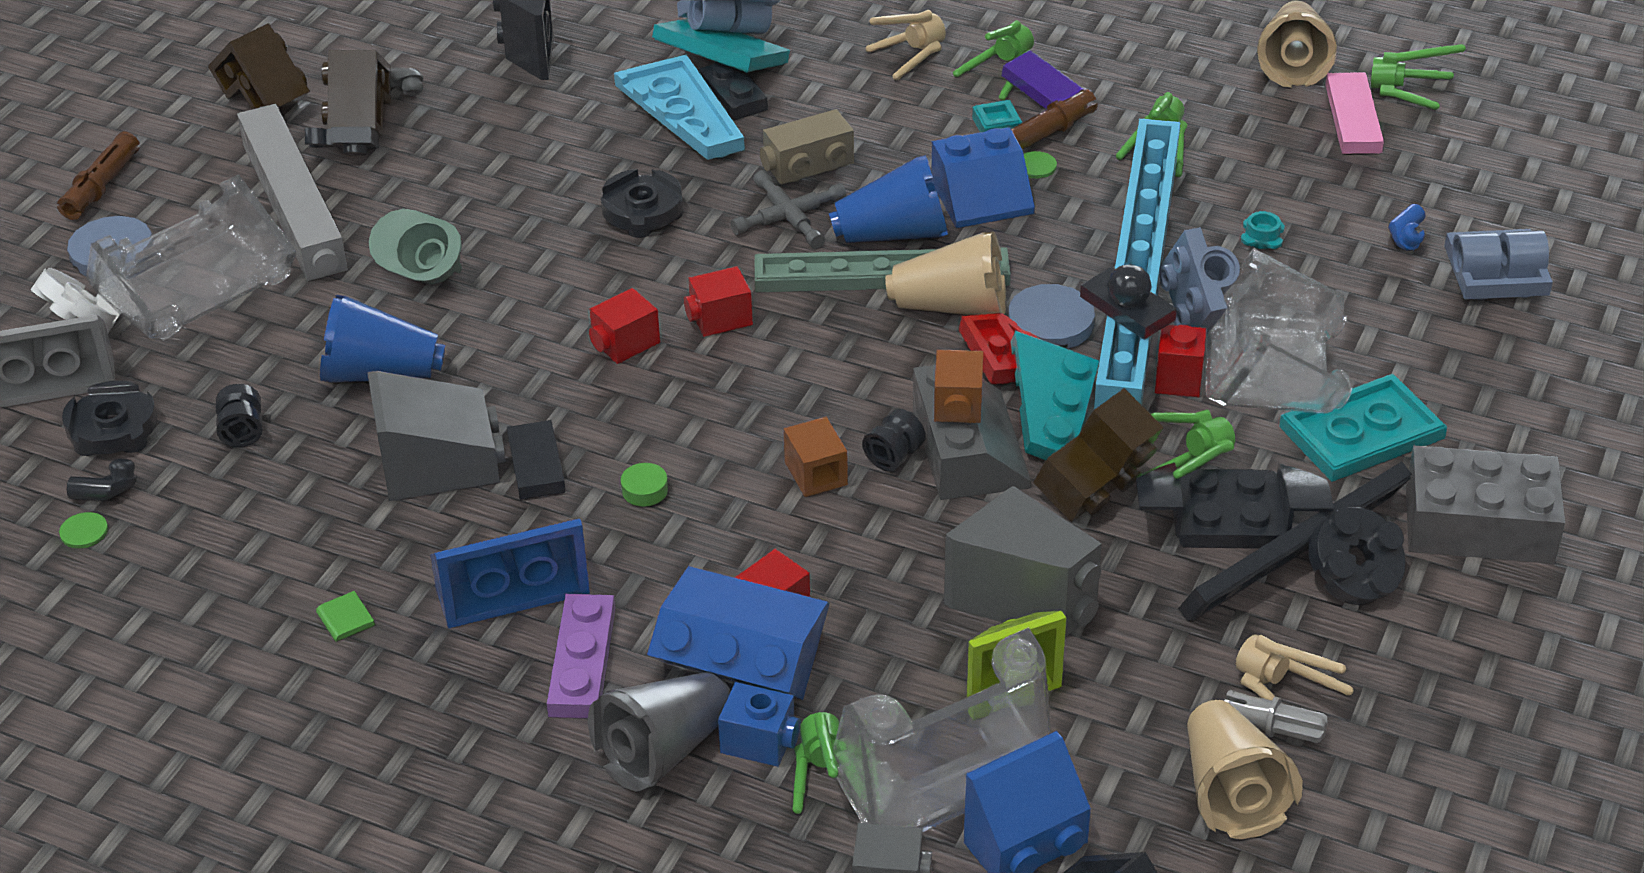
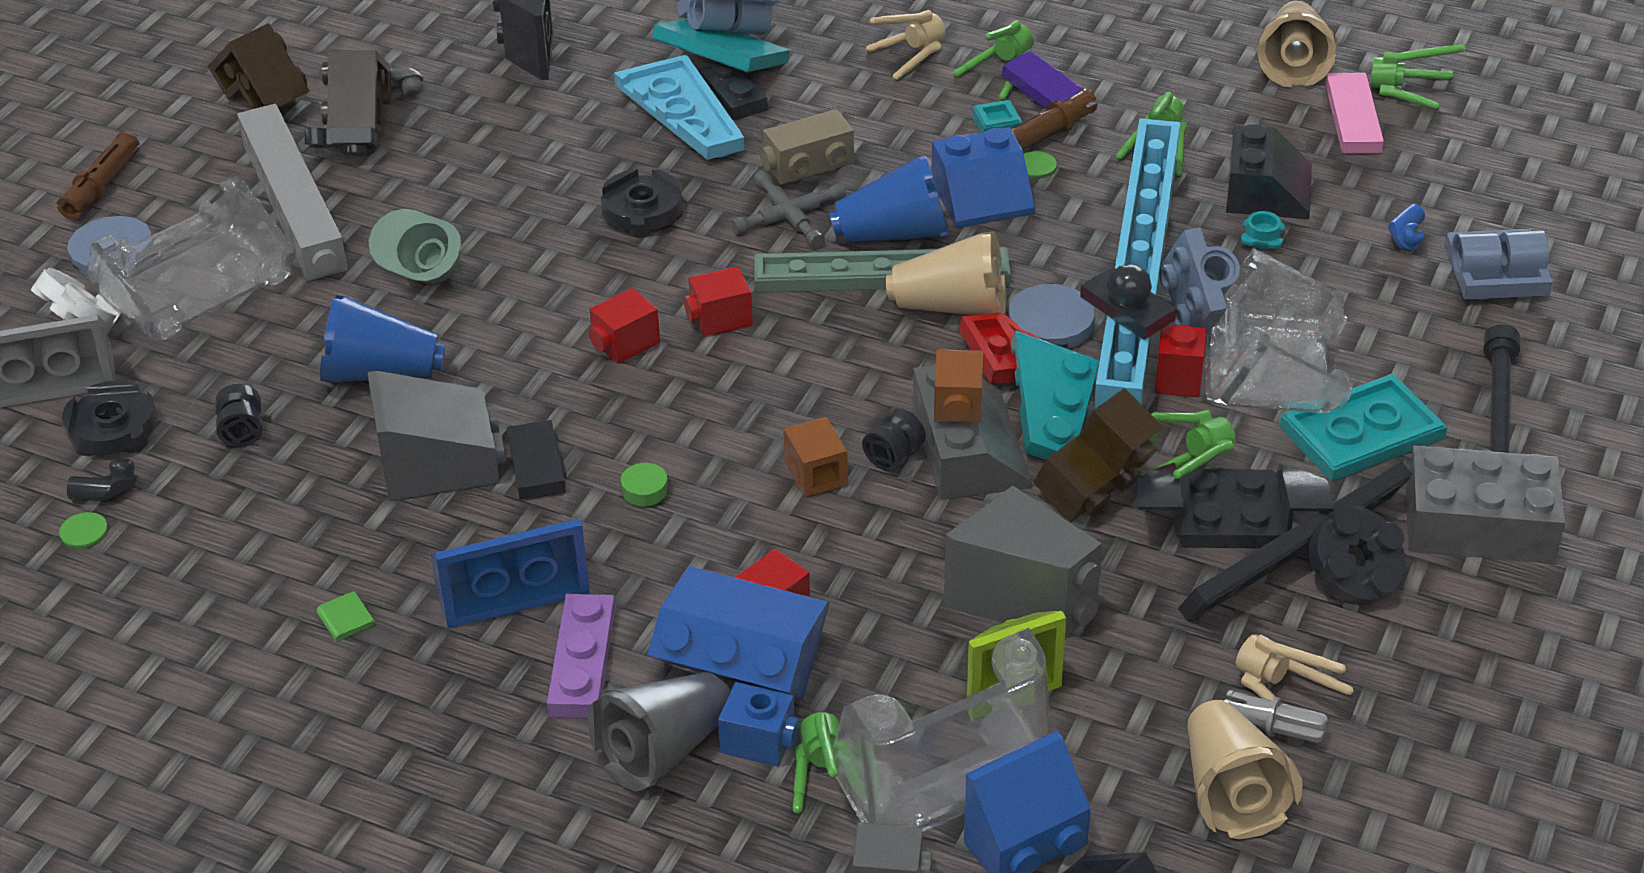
none -> black slope [1226,124,1312,220]
none -> black piece [1483,324,1520,453]

